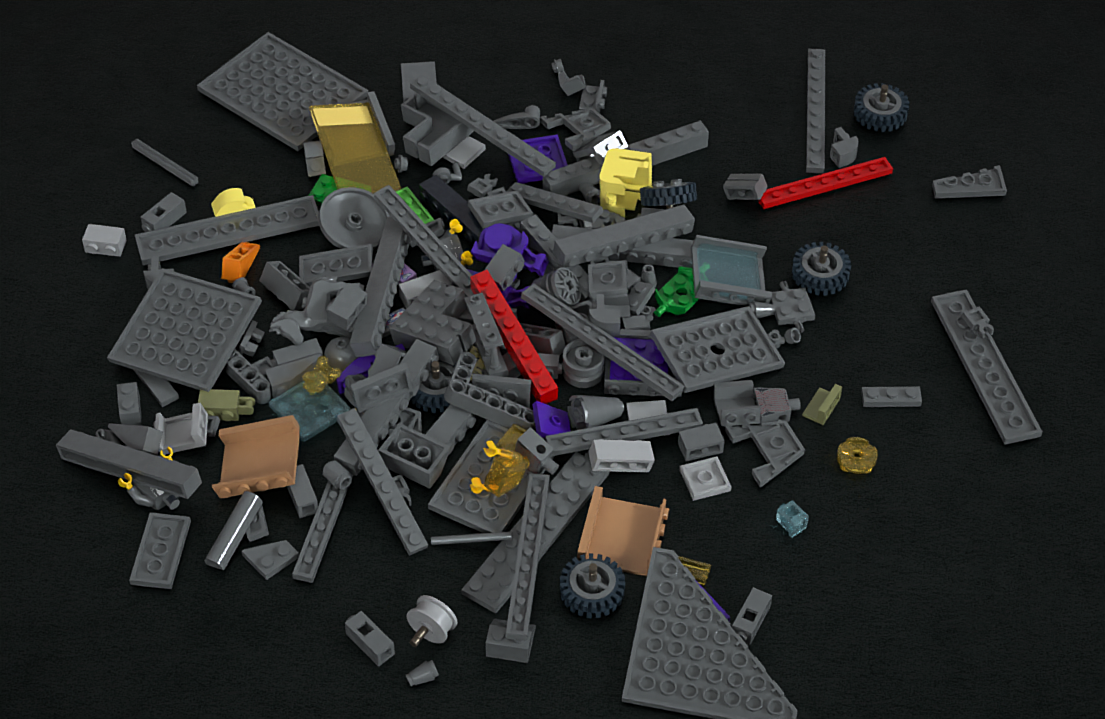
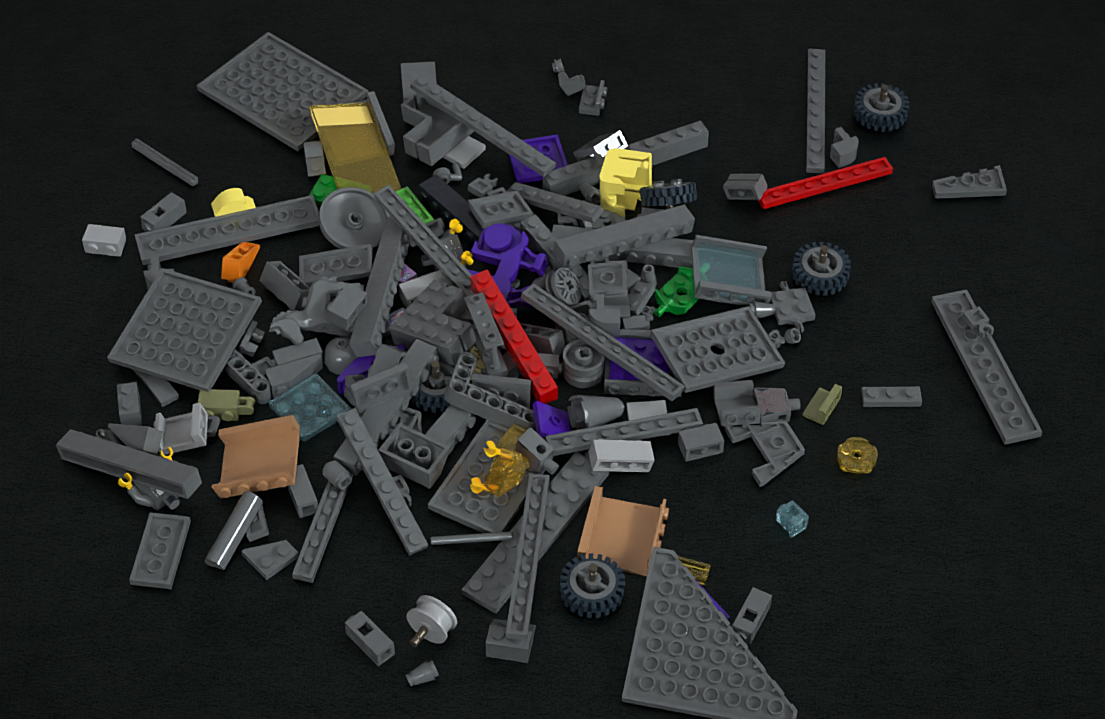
clear yellow animal [302,356,342,395] -> none
dark grey plate [394,155,408,173] -> none
dark grey brick [484,244,525,291] -> none
dark grey piece [493,105,540,129] -> none
dark grey wing [540,108,611,151] -> none
light grey tile [680,456,731,501] -> none

